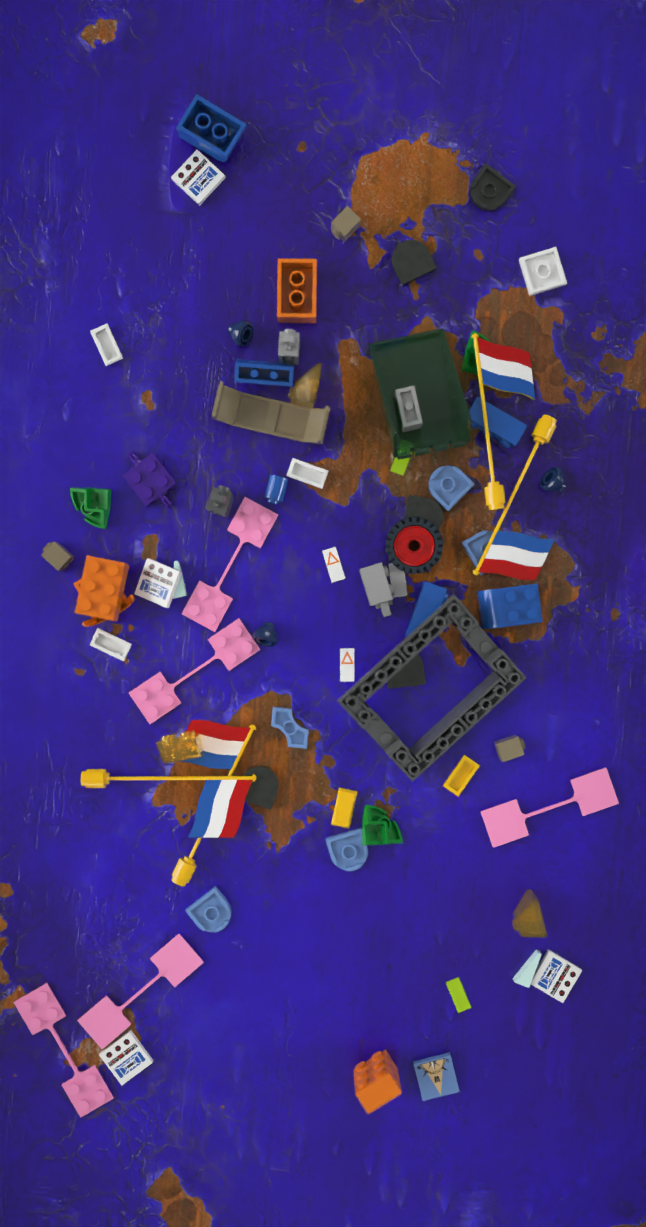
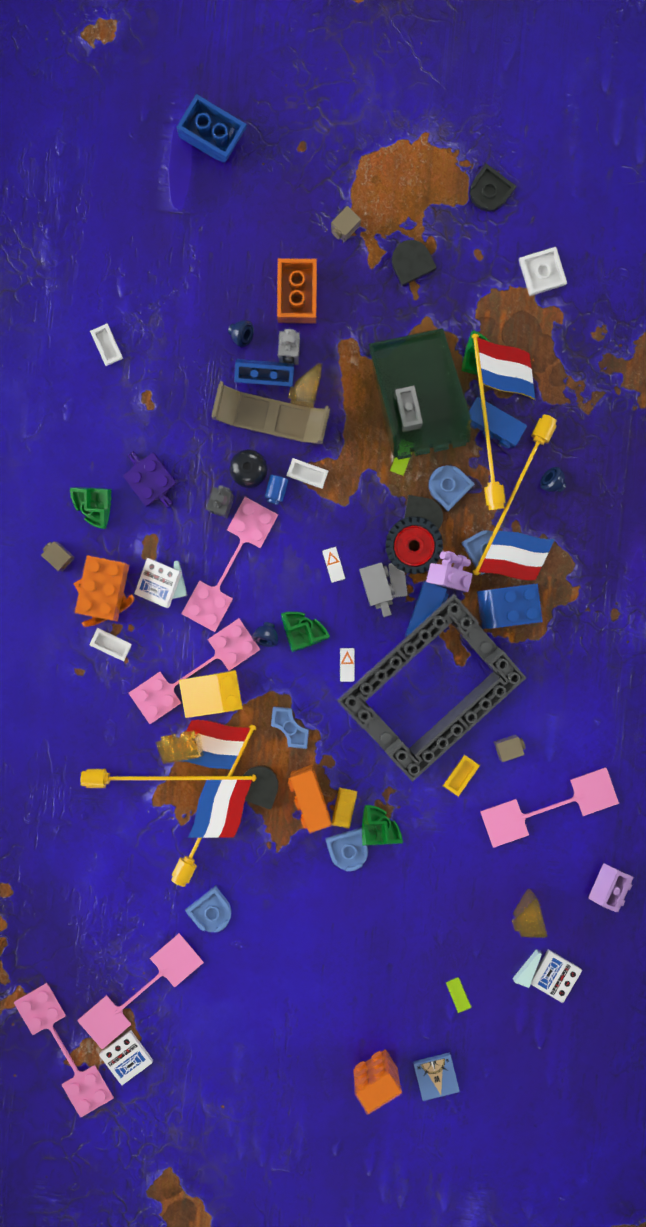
tile [171,150,226,206] -> none
pearl dark grey tile [387,654,426,689] -> none
none -> yellow slope [179,670,243,718]
none -> black cylinder [229,449,268,488]
none -> green brick [281,612,330,653]
none -> orange brick [288,765,331,833]
none -> lavender brick [426,551,473,592]
none -> lavender brick [588,863,634,912]

